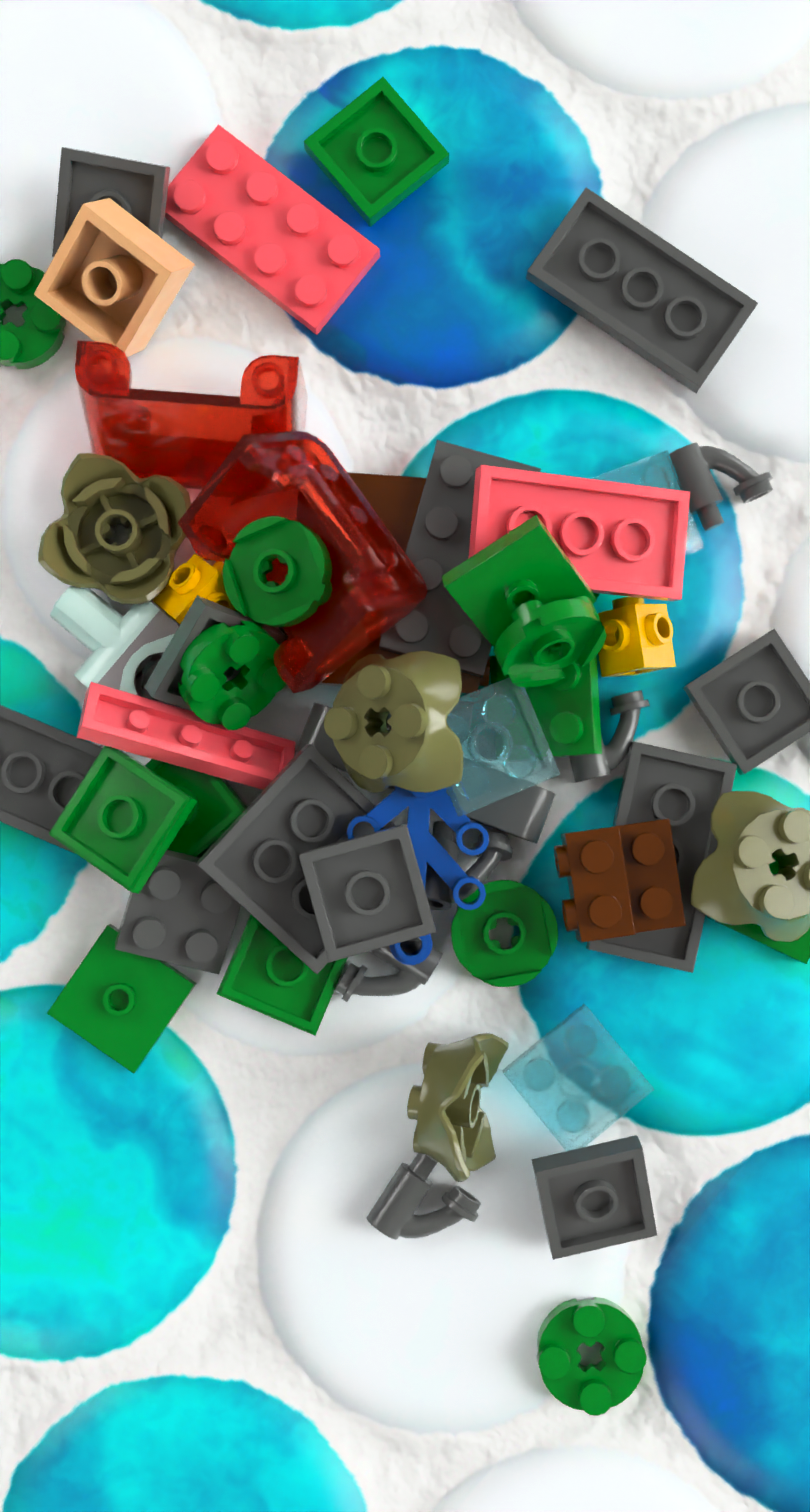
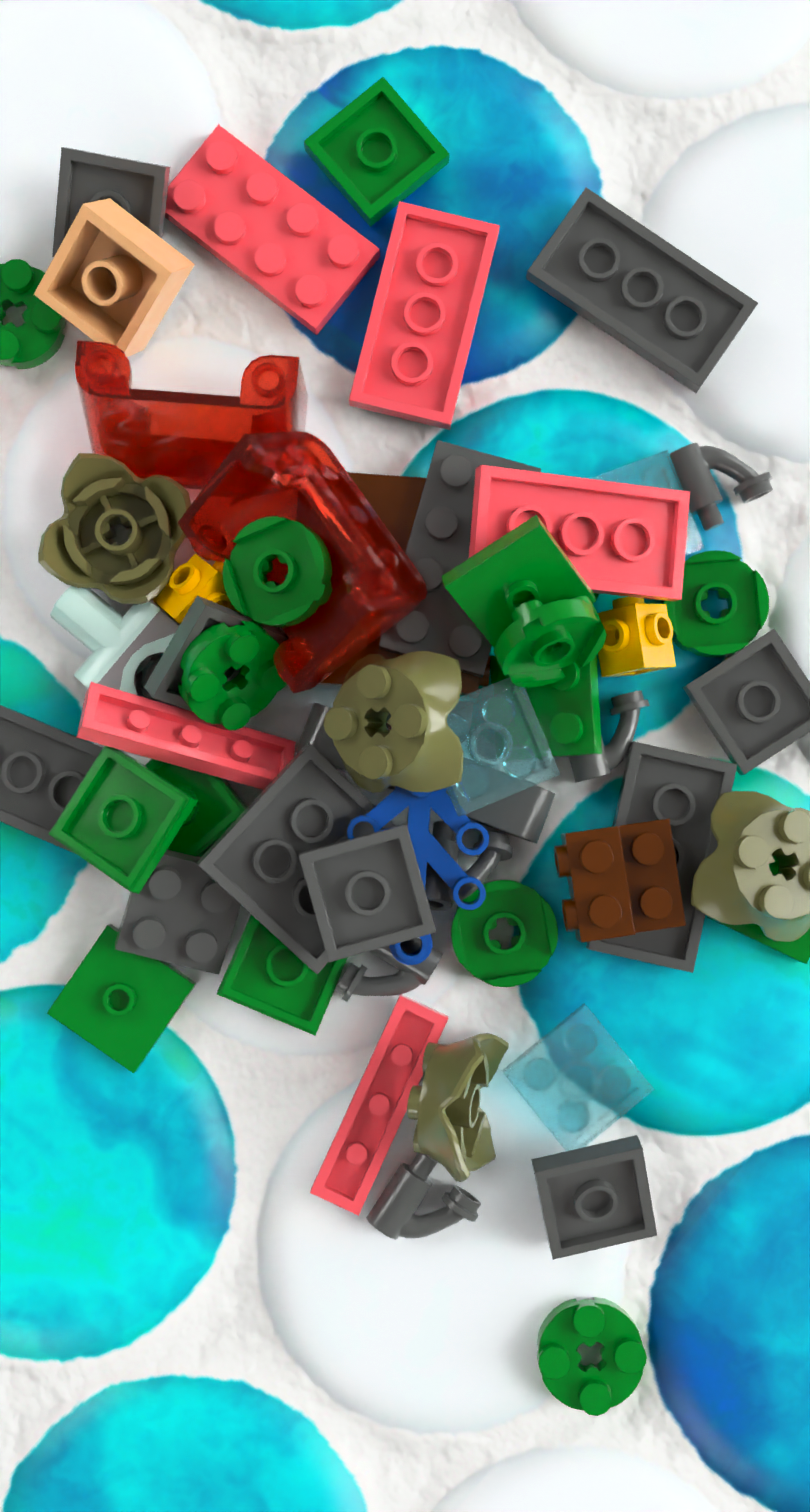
none -> coral plate [310,994,448,1216]
none -> coral plate [349,201,500,430]
none -> green plate [660,550,769,658]

